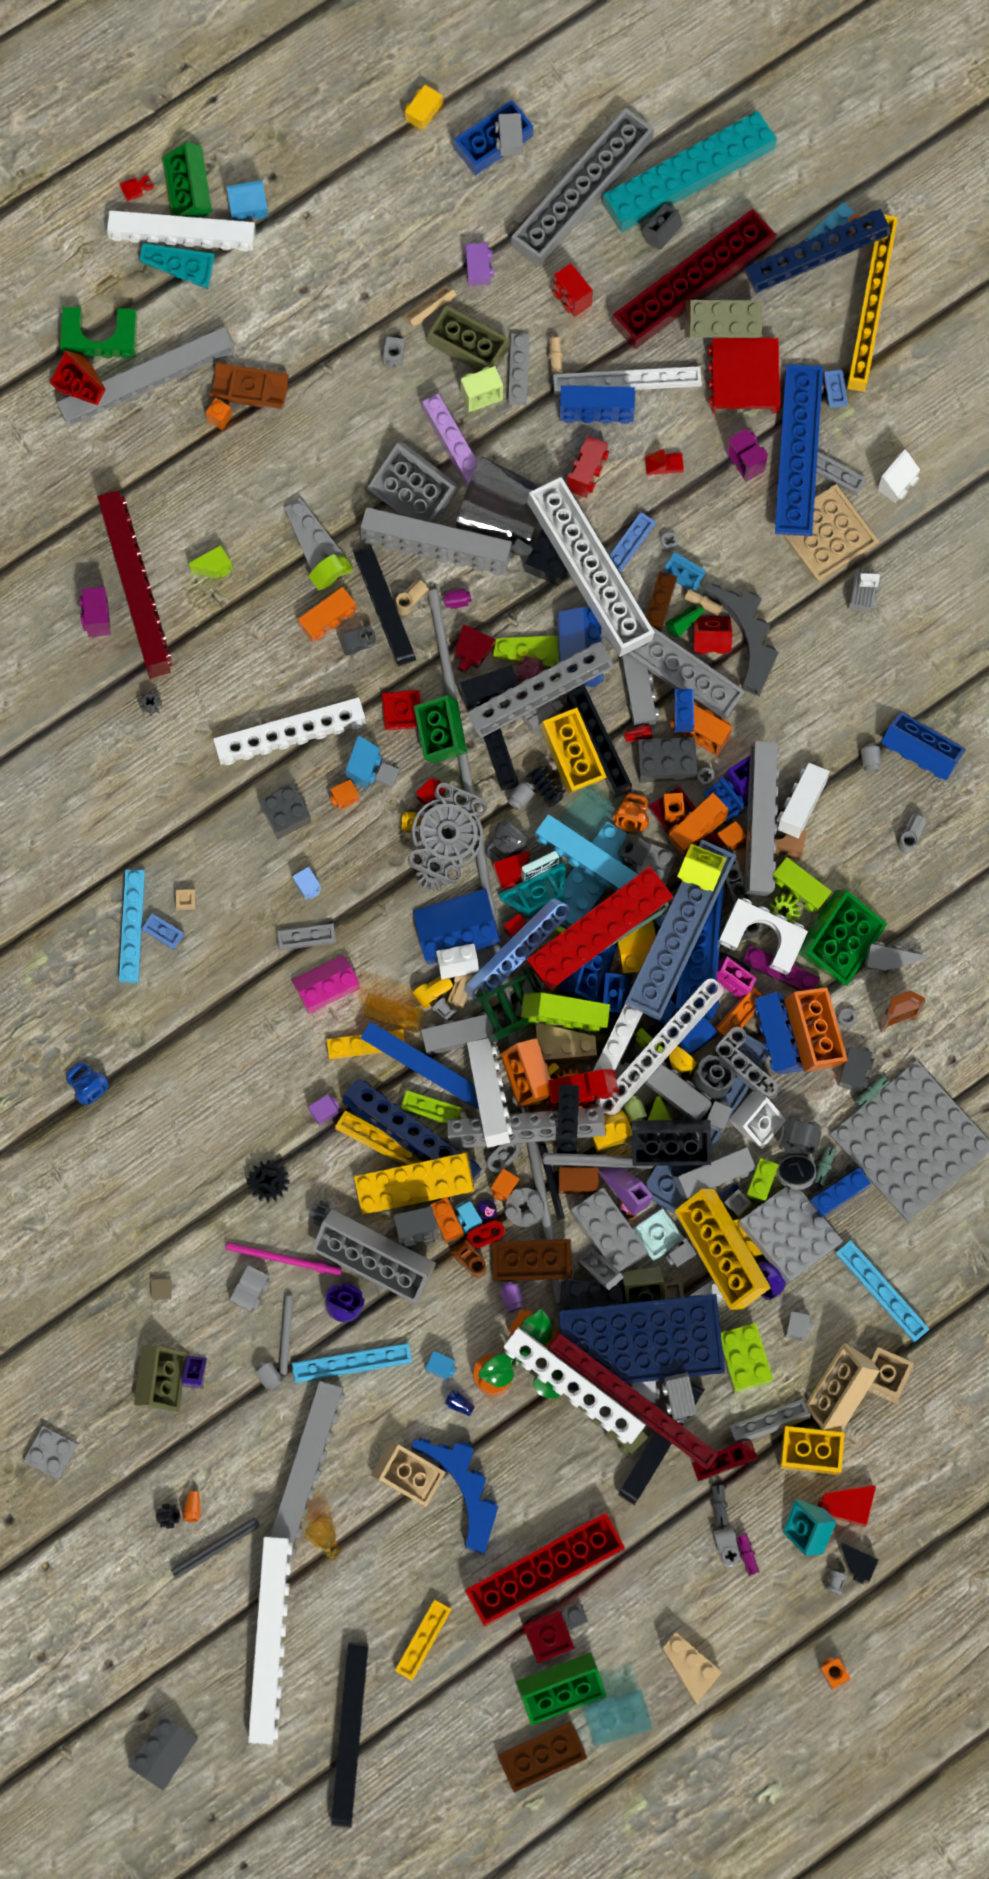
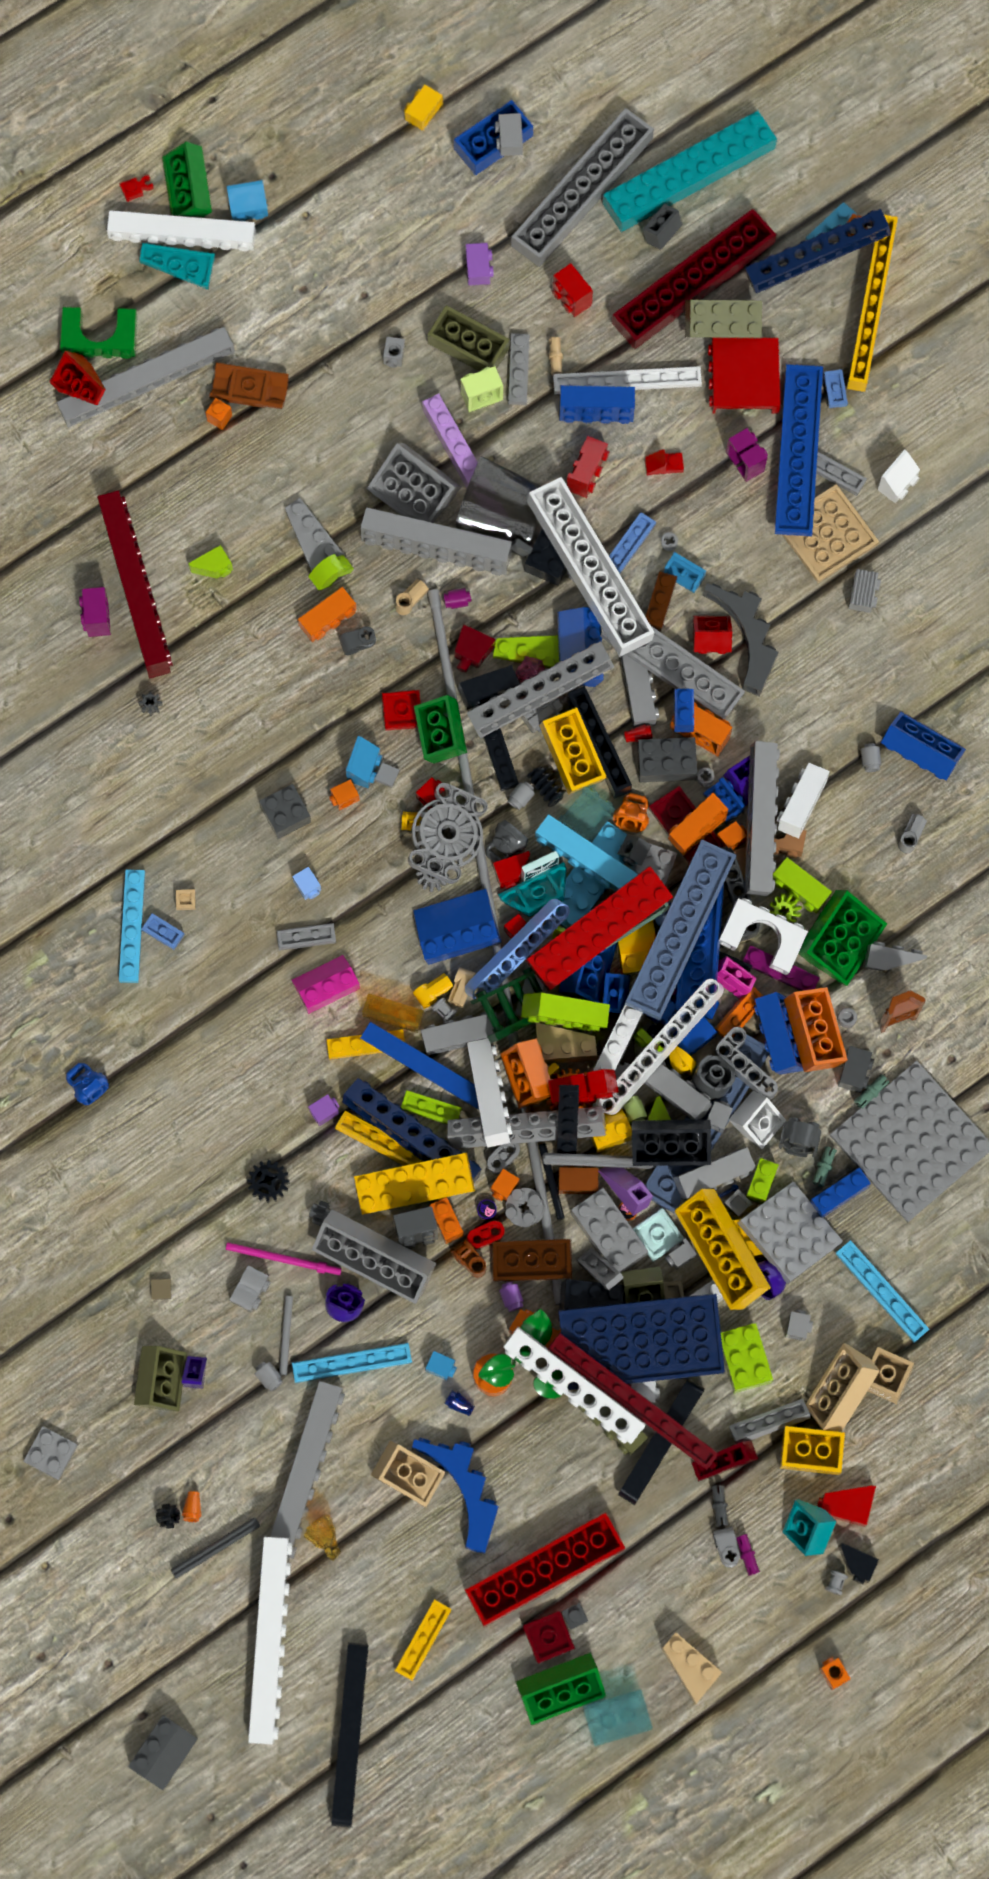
white brick [213,697,366,765] -> none
black beam [353,546,416,667] -> none
tan plate [402,285,456,326] -> none
white brick [436,944,479,979] -> none
medium azure brick [455,1201,482,1234] -> none
reddish brown plate [497,1721,588,1793] -> none
light grey brick [661,1373,697,1419] -> none
orange brick [663,793,685,823] -> none
green slope [665,605,705,637] -> none
neon yellow slope [677,844,726,891] -> none
tan pin [685,589,723,616] -> none
black tile [777,1155,816,1190] -> none
white tile [859,574,880,587] -> none

